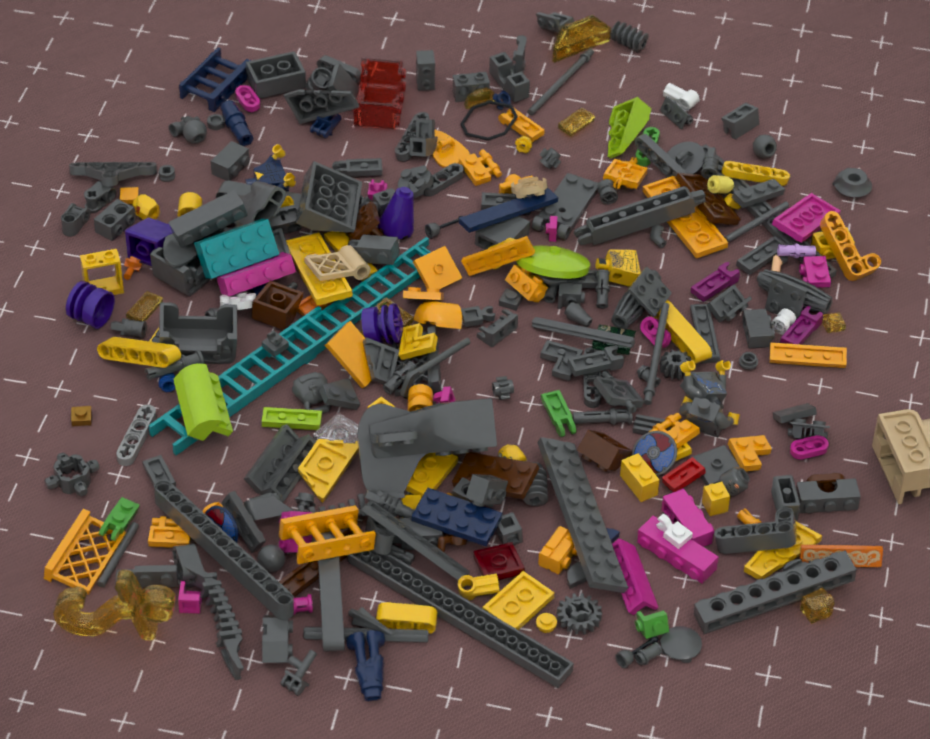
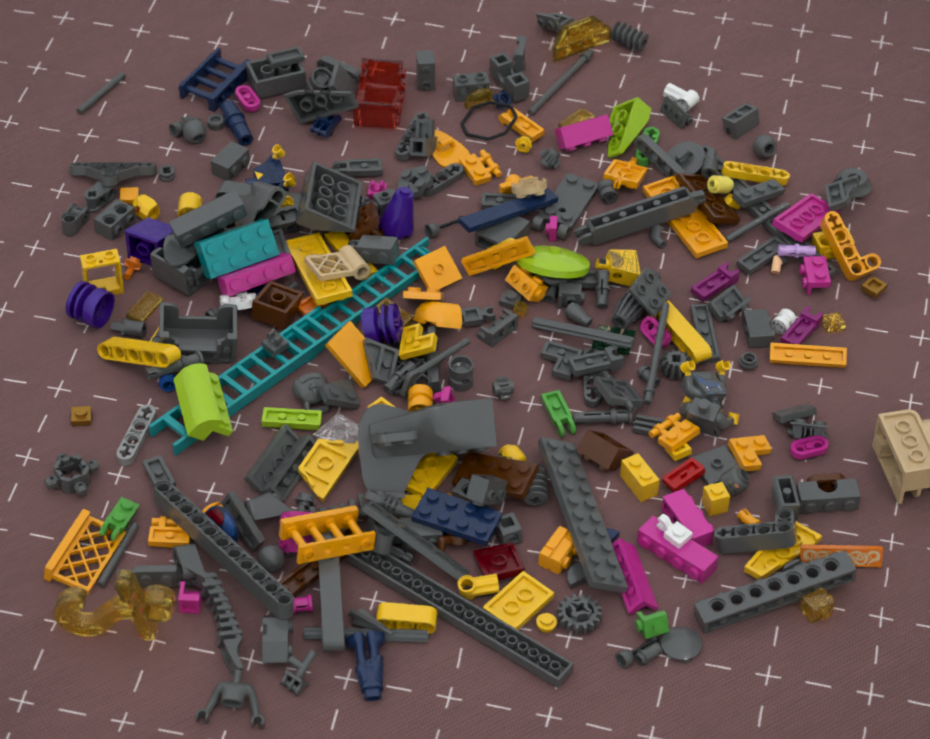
shield [632,431,677,476] -> none
dark grey plate [757,269,833,320] -> none
none -> dark grey bar [76,72,126,115]
none -> dark grey piece [196,669,265,729]
none -> dark grey tile [267,46,305,69]
none -> dark grey wheel [448,355,474,392]
none -> clear yellow hinge [513,301,529,318]
none -> dark pink brick [554,114,613,151]
none -> dark grey wing [824,175,860,211]
none -> pearl gold plate [861,275,888,299]

